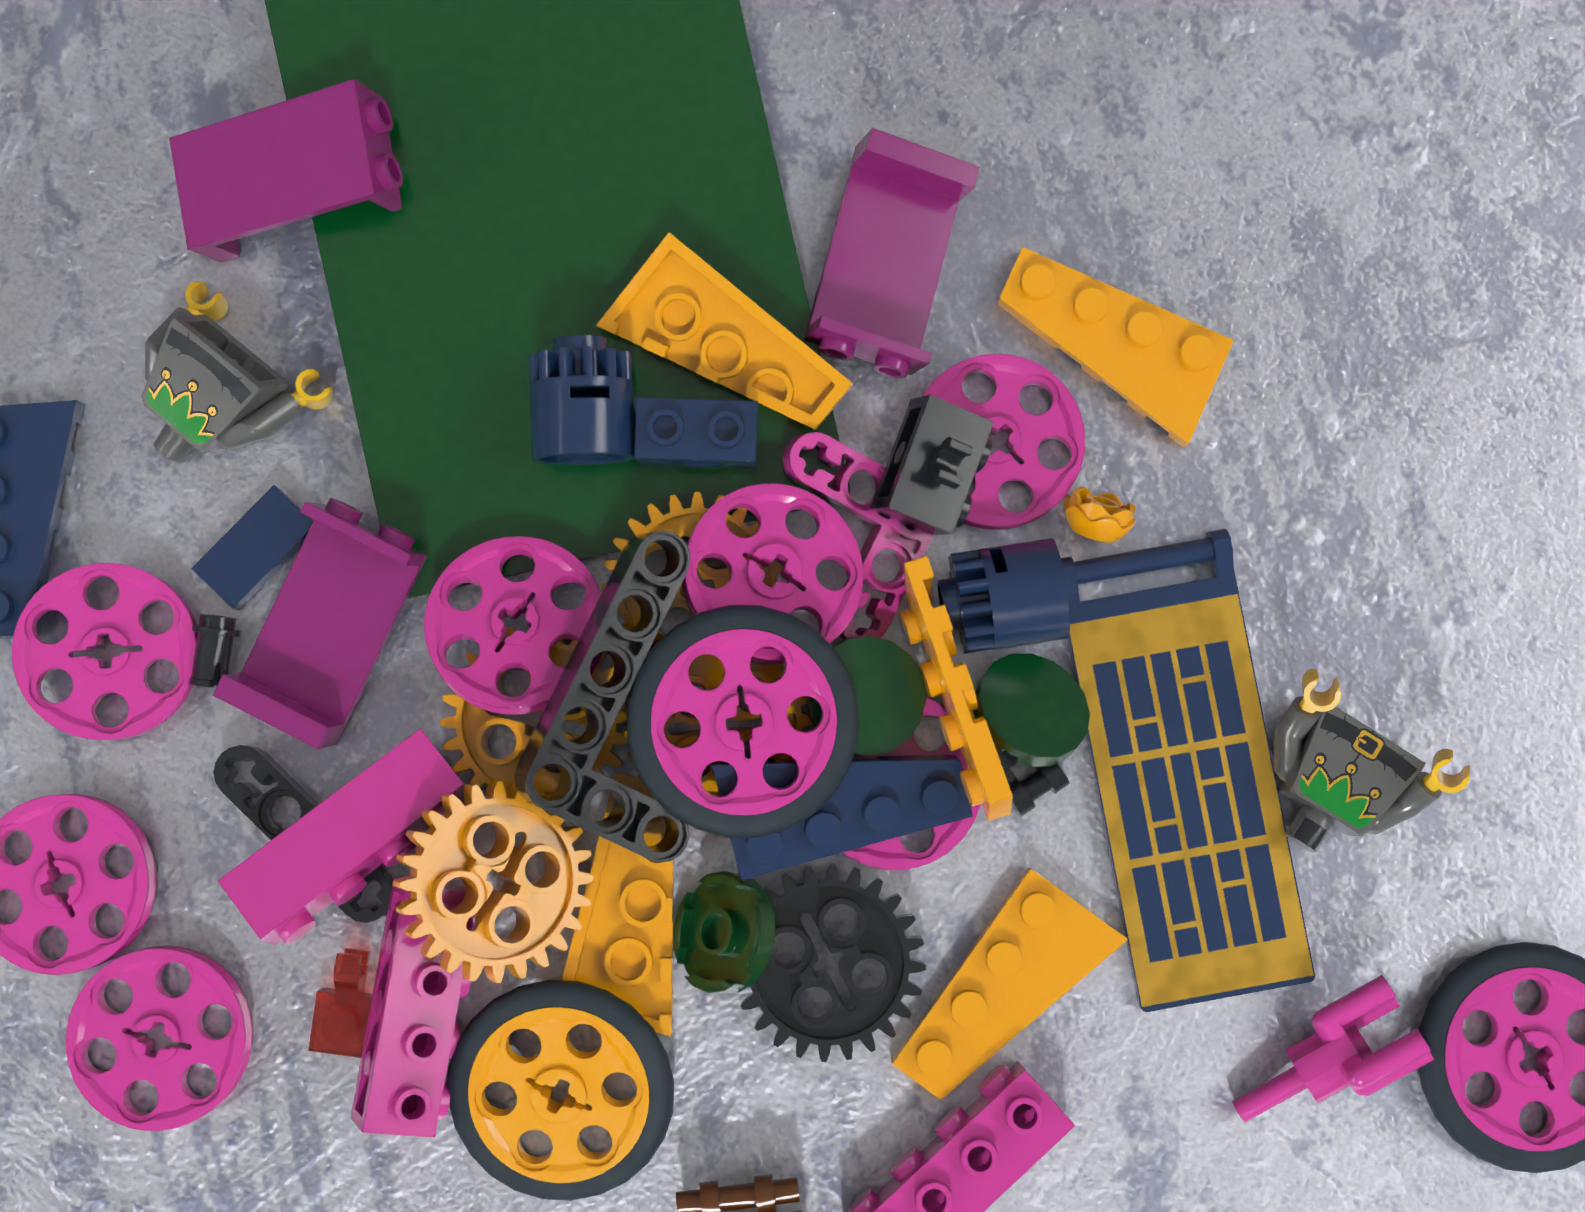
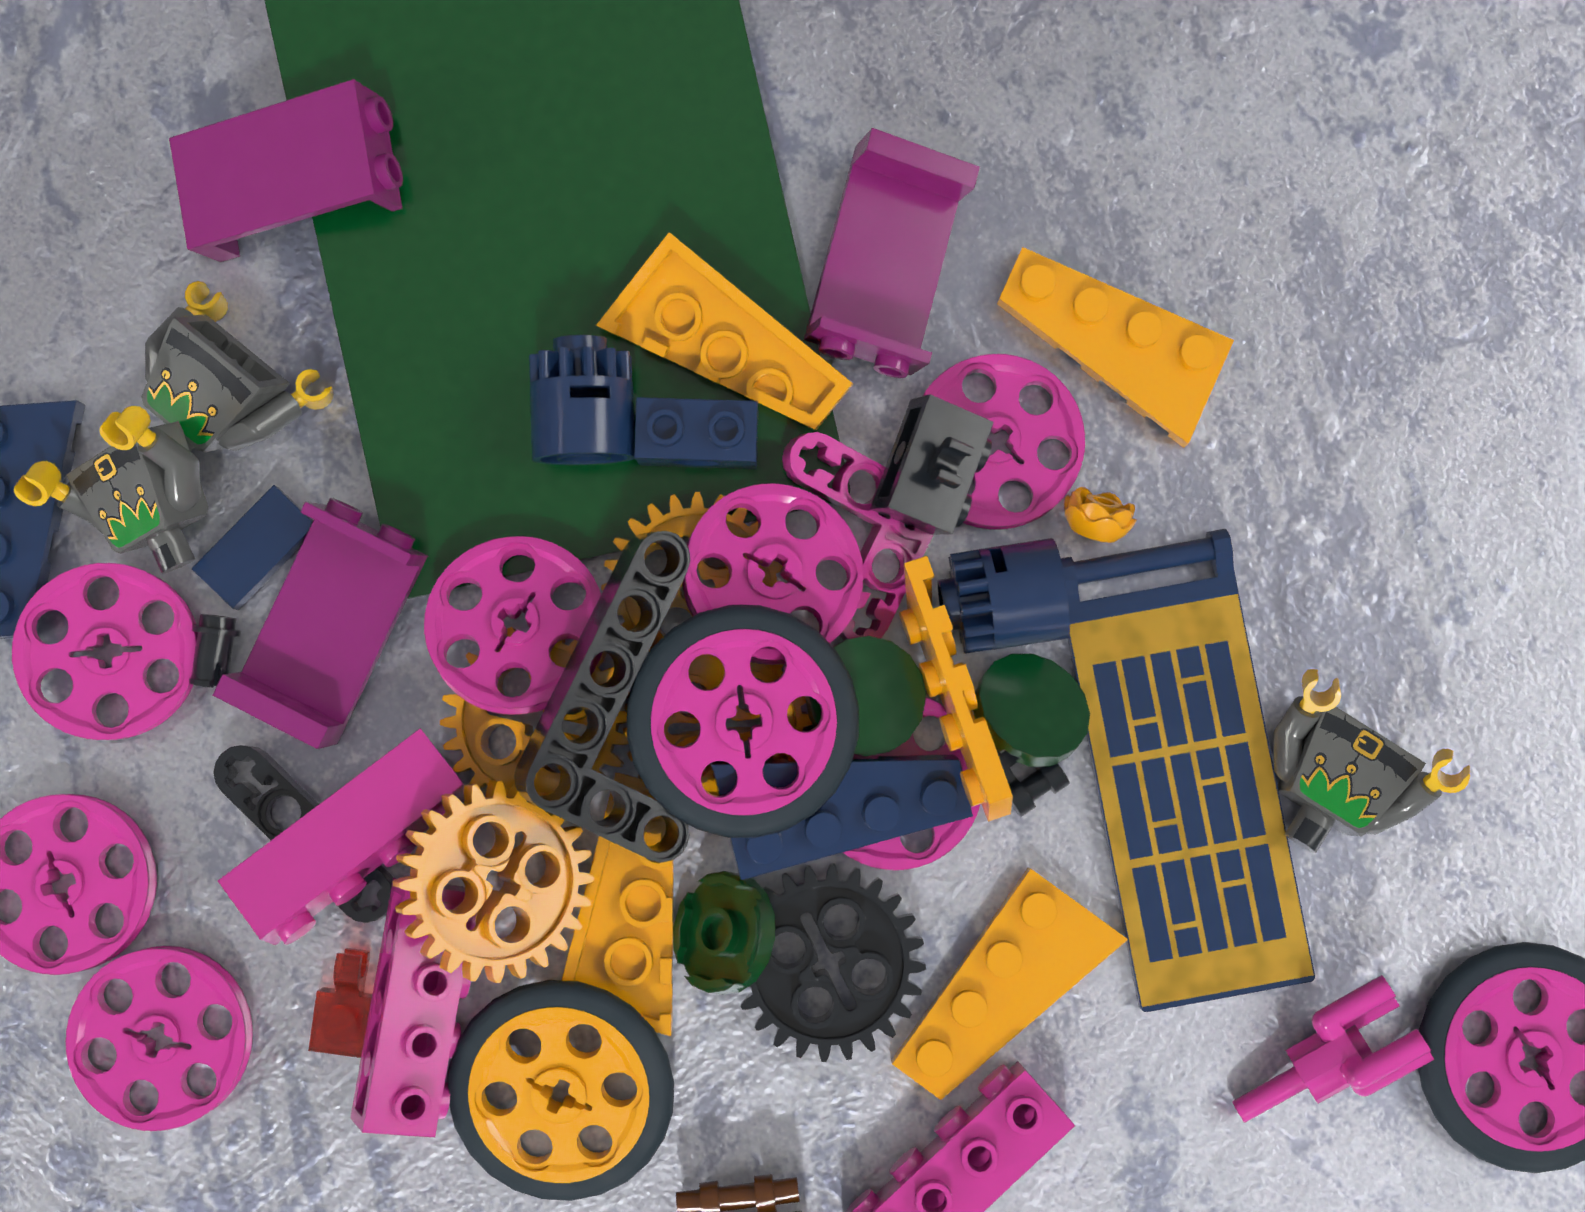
none -> torso [14,406,208,574]

